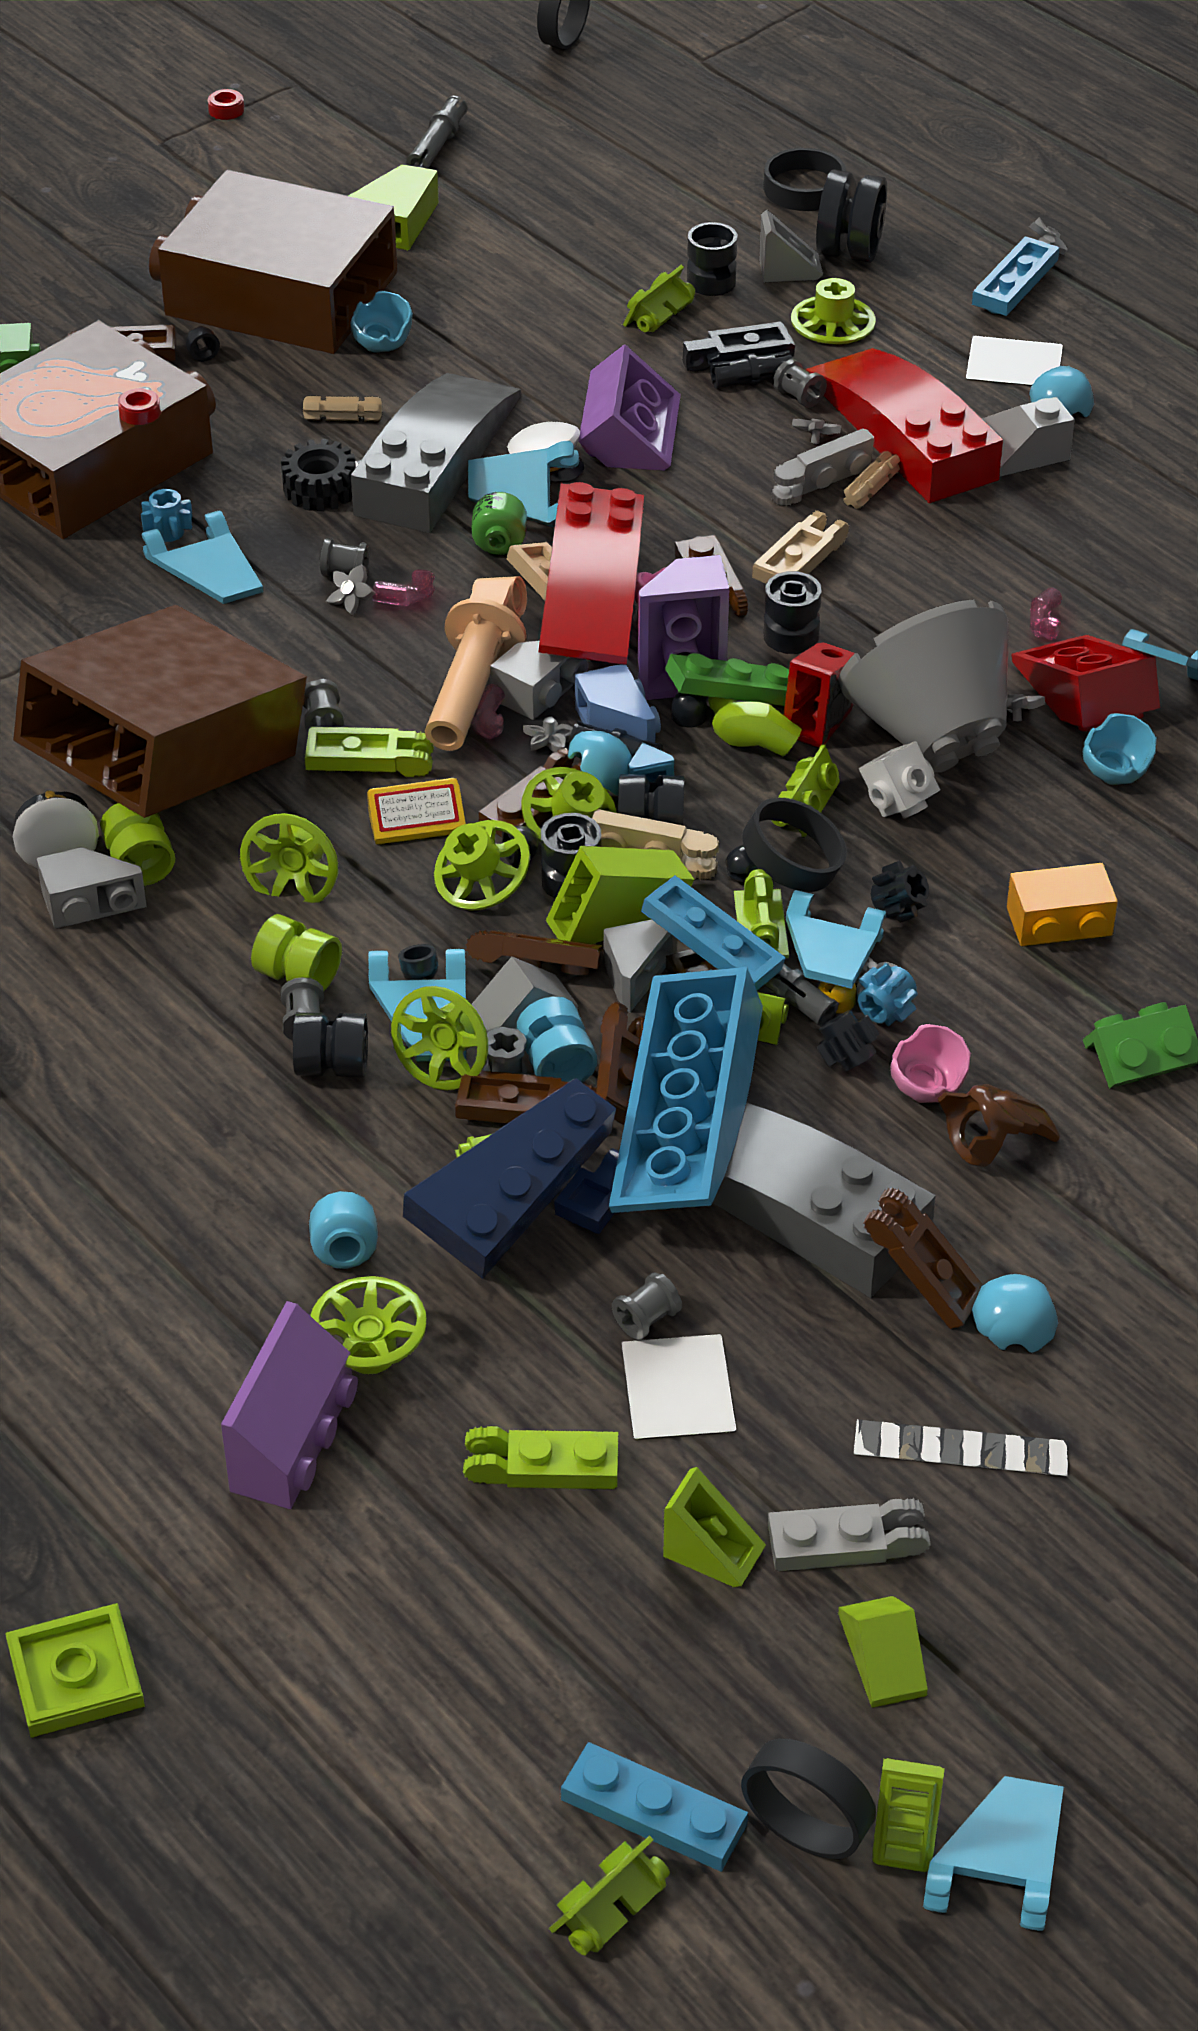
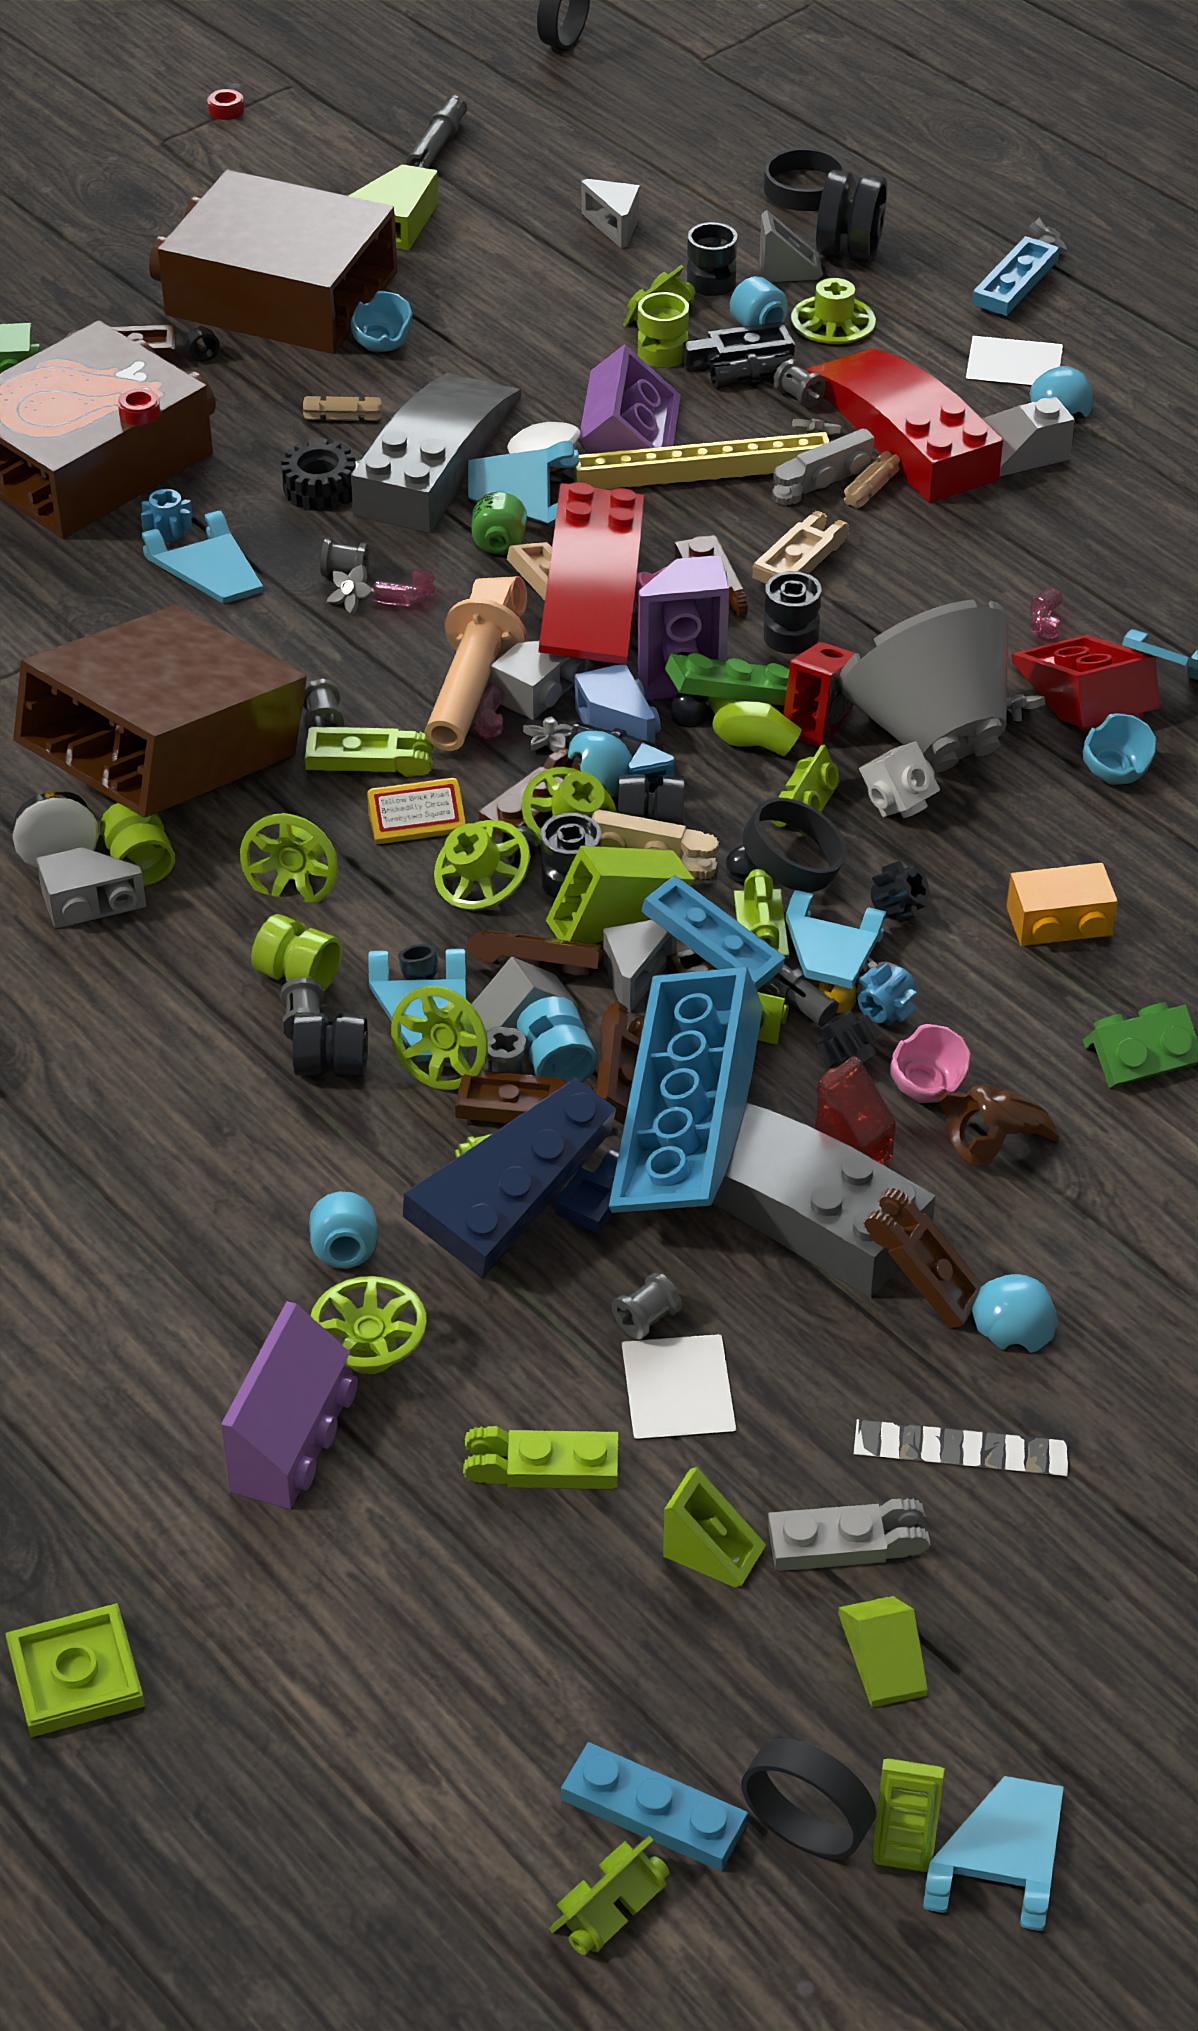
none -> light yellow piece [573,432,829,489]
none -> light grey slope [581,179,640,249]
none -> lime wheel [638,292,689,368]
none -> medium azure head [730,276,788,327]
none -> clear red slope [815,1056,896,1165]

